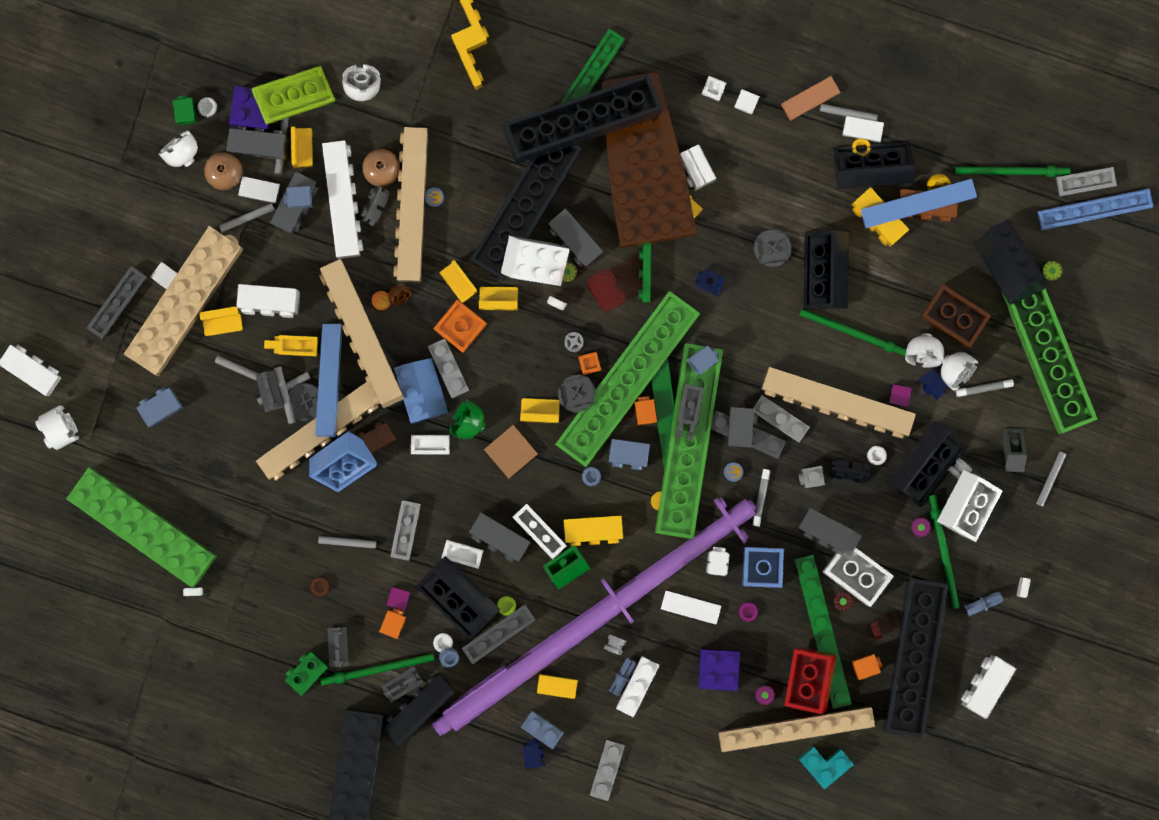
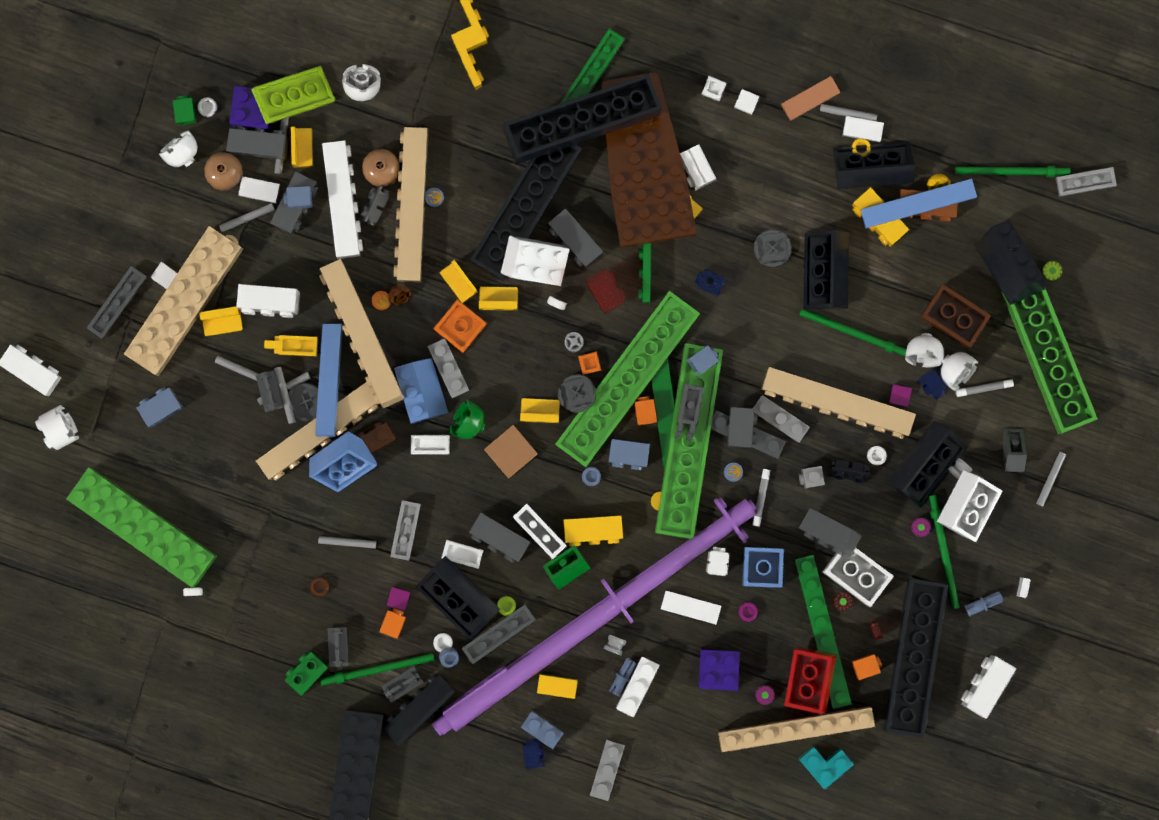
lime tile [562,262,577,282] -> none
medium blue tile [1037,189,1154,231] -> none

